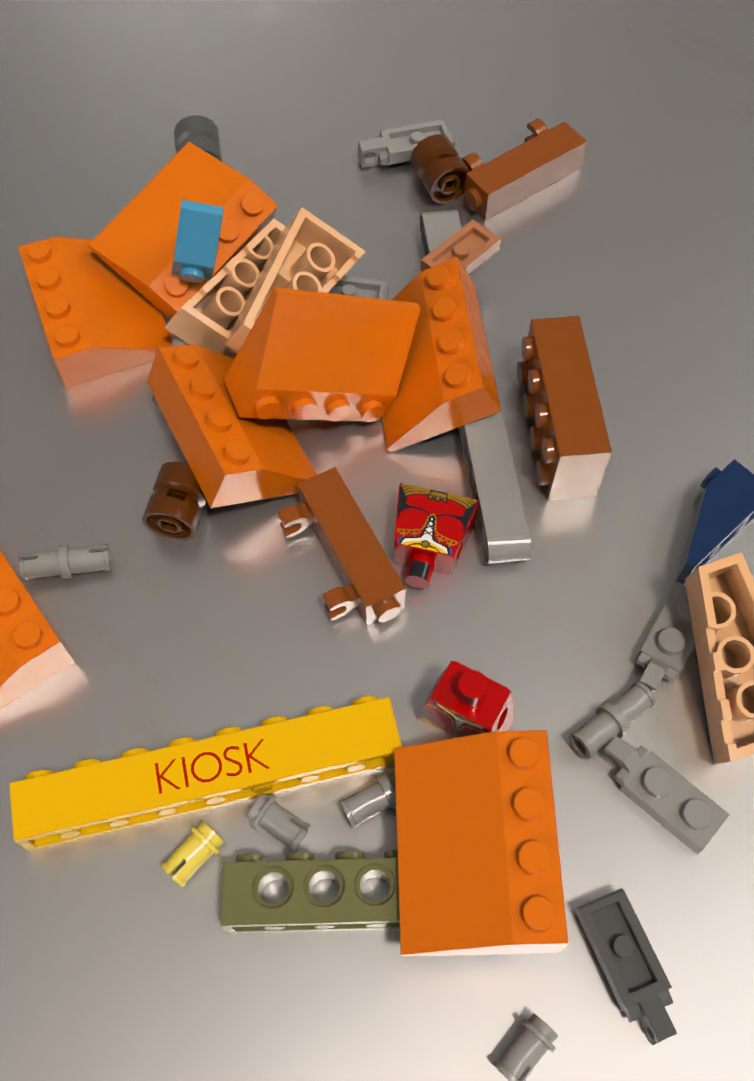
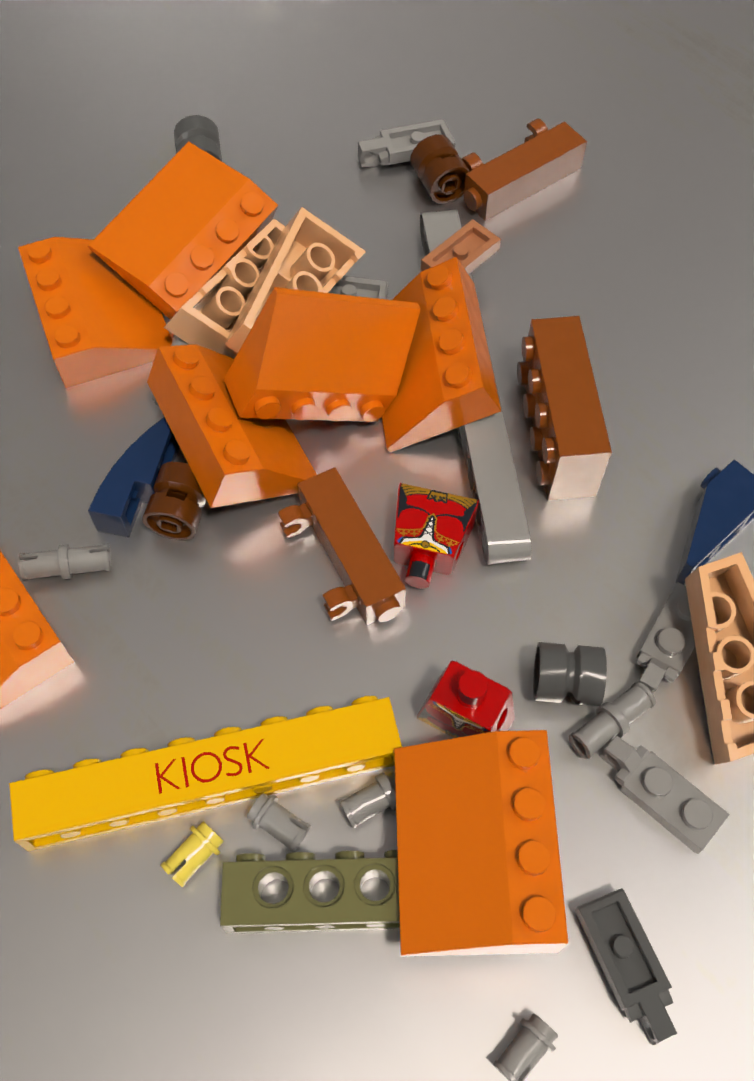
dark azure slope [172,199,224,283] -> none
none -> dark blue slope [88,417,179,538]
none -> dark grey wheel [533,642,607,706]

